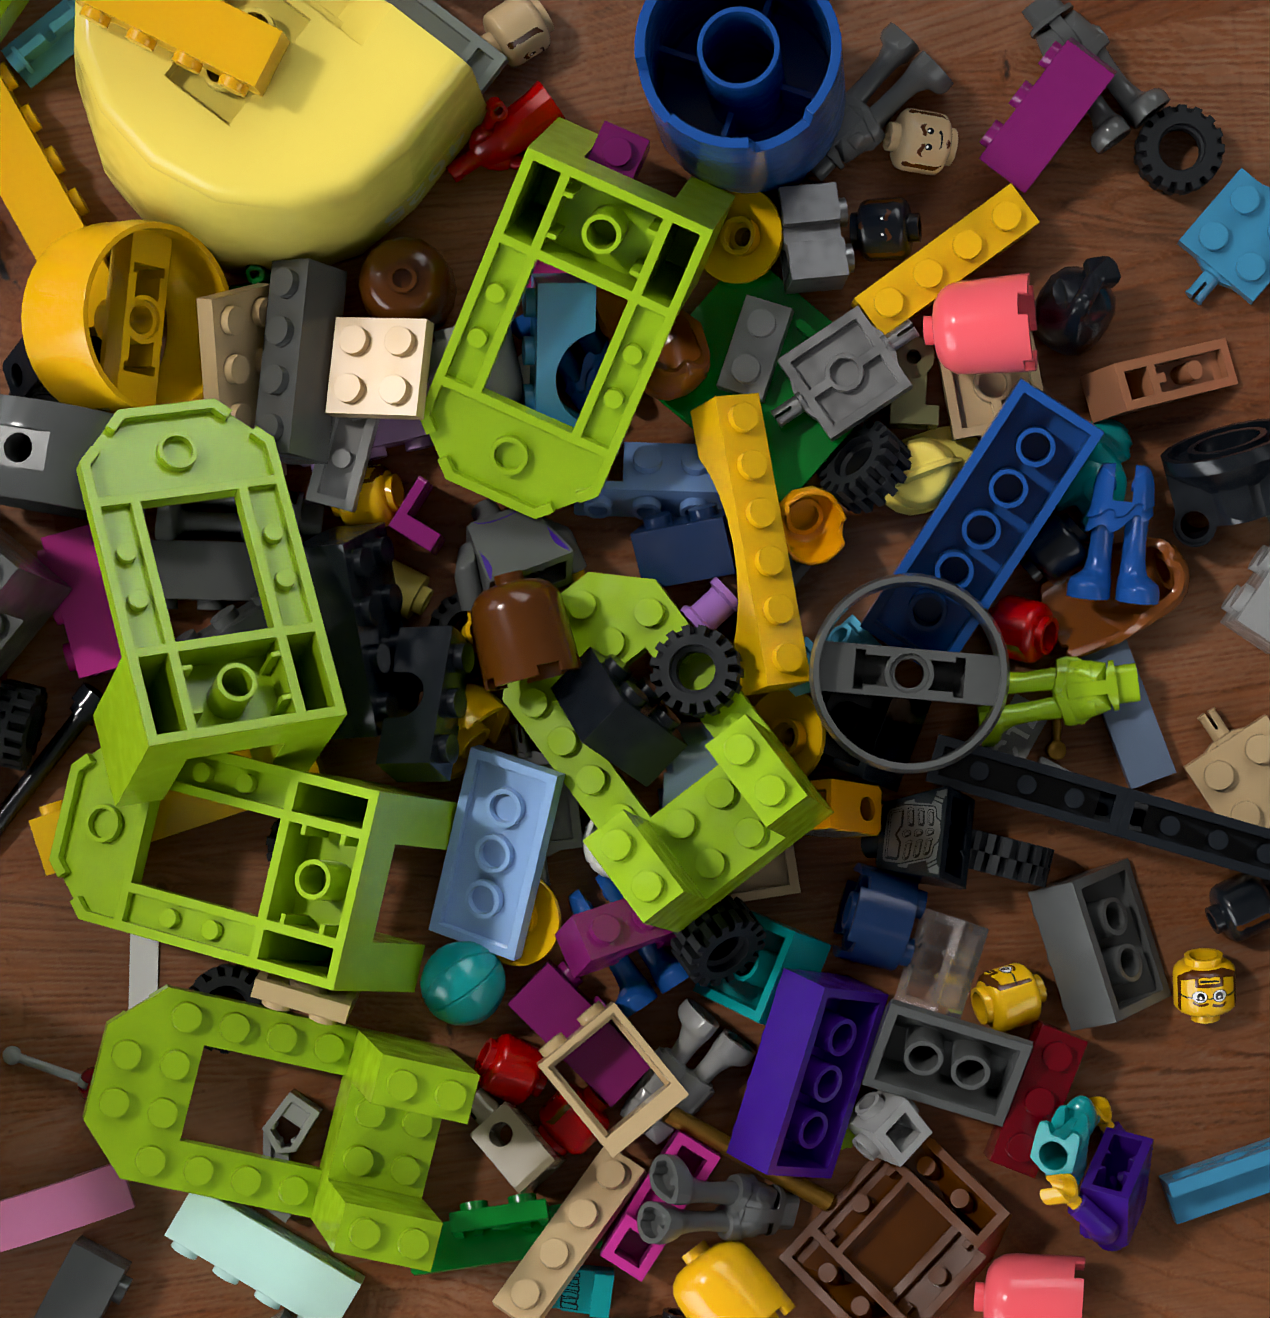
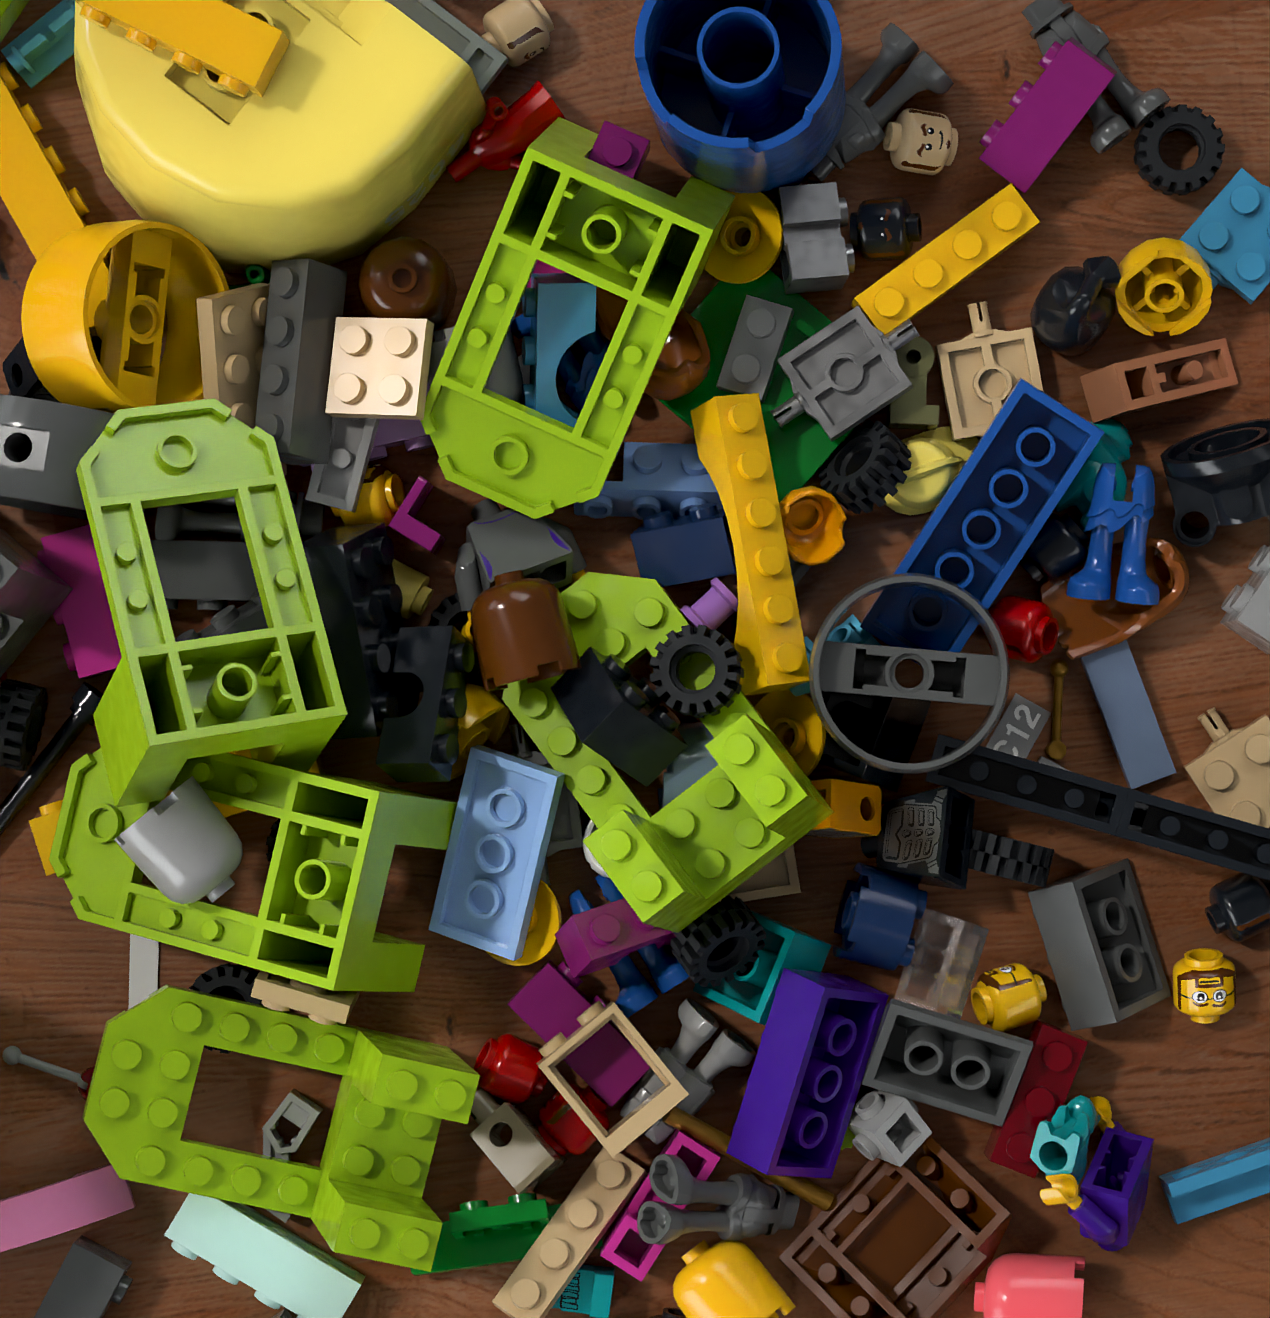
teal piece [420,941,506,1026] -> none
coral cylinder [923,273,1038,374] -> none
lime piece [977,656,1141,747] -> none
none -> light grey cylinder [114,776,243,904]
none -> yellow cylinder [1114,237,1213,336]

